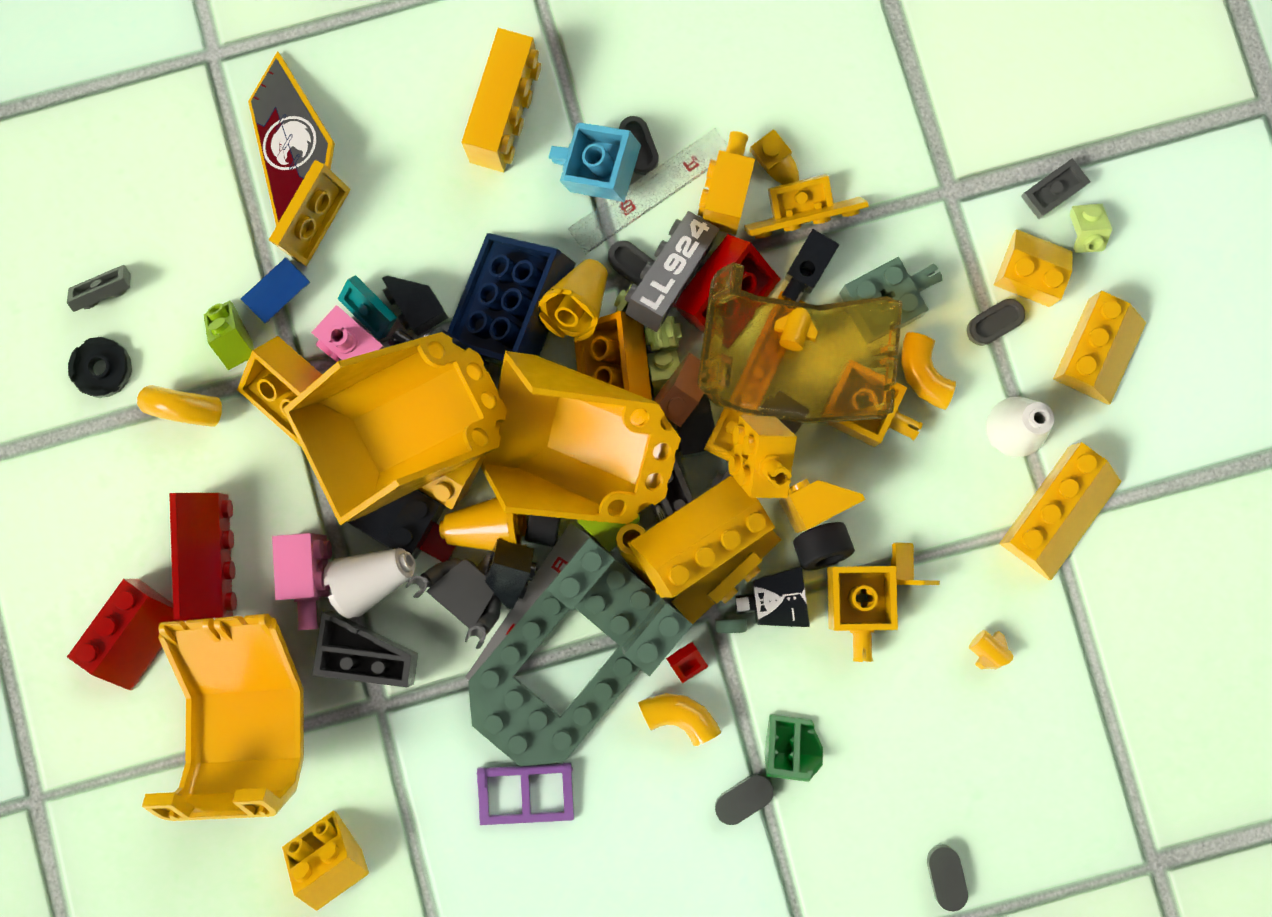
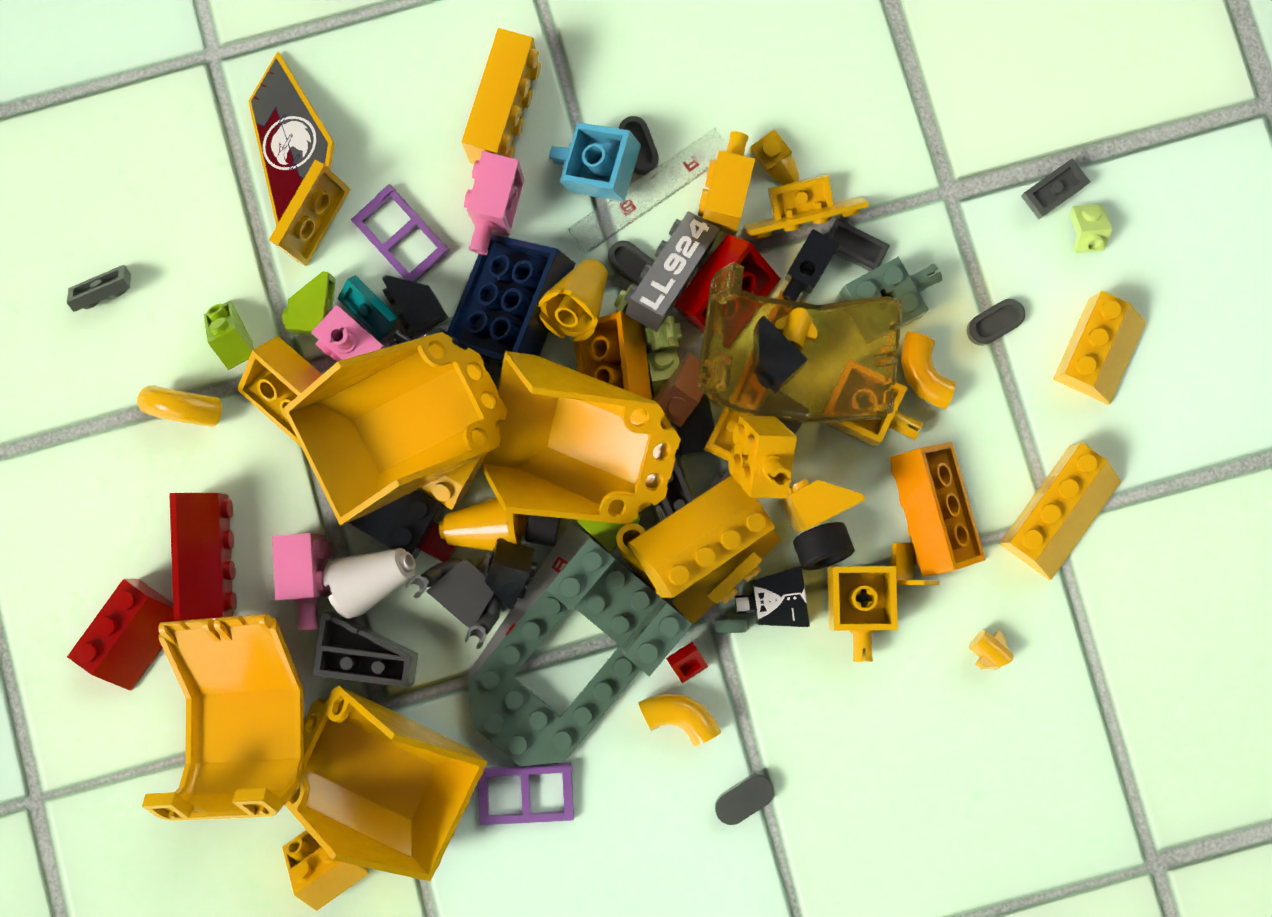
black tile [68,337,132,398] -> none
blue hinge [241,257,311,324] -> none
green slope [764,714,823,782] -> none
dark grey tile [927,845,968,912] -> none
white cone [986,397,1055,457] -> none
yellow slope [993,229,1073,307] -> none
none -> lime slope [282,271,336,337]
none -> yellow windscreen [285,686,487,882]
none -> medium lavender window [351,184,451,282]
none -> bright pink brick [464,151,525,255]
none -> black slope [753,315,808,394]
none -> dark grey tile [827,218,890,271]
none -> light orange slope [889,442,986,577]

